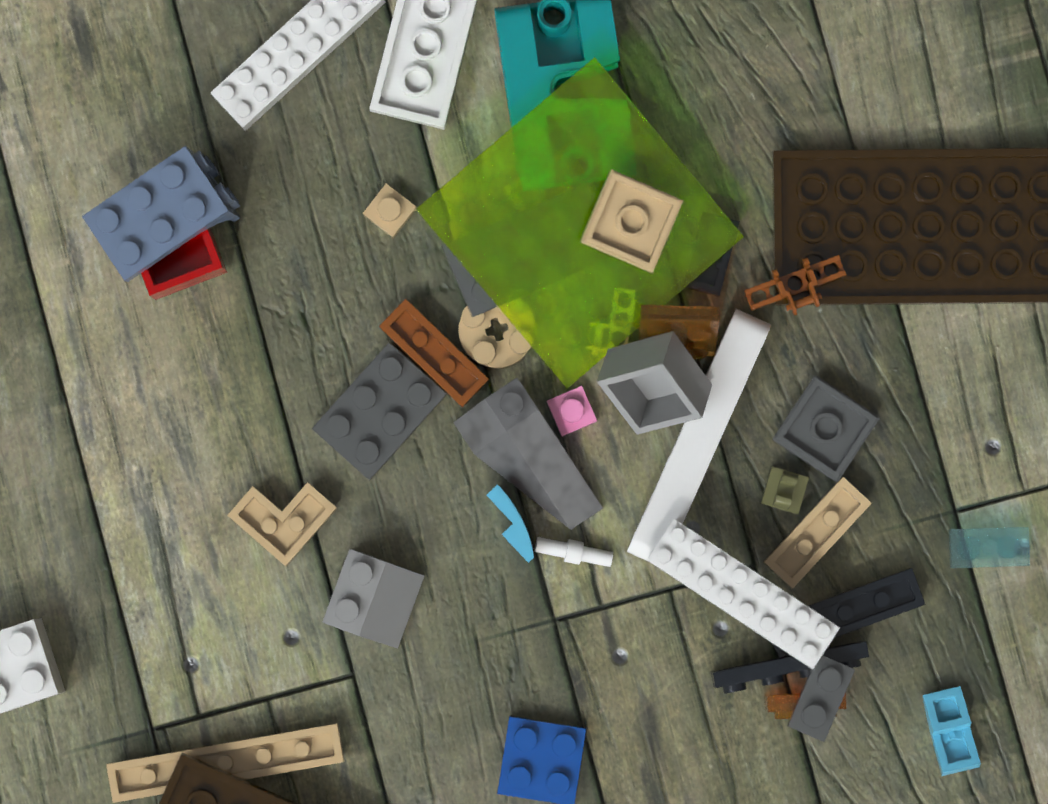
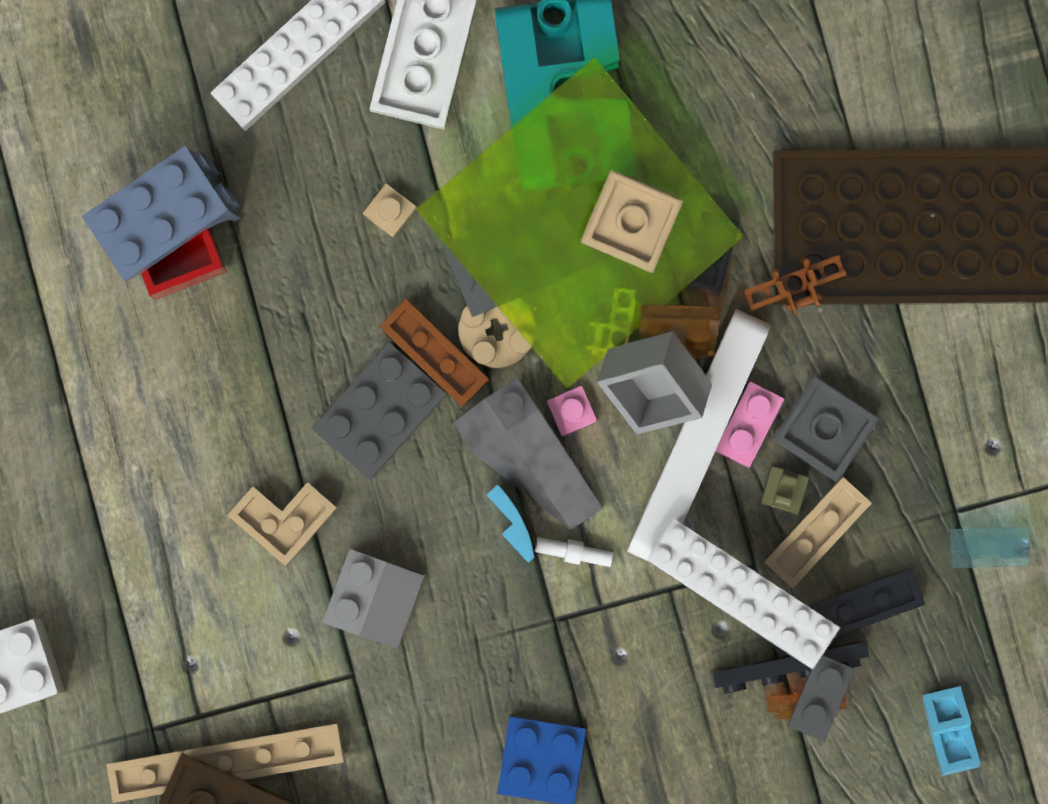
none -> bright pink plate [716,381,784,468]

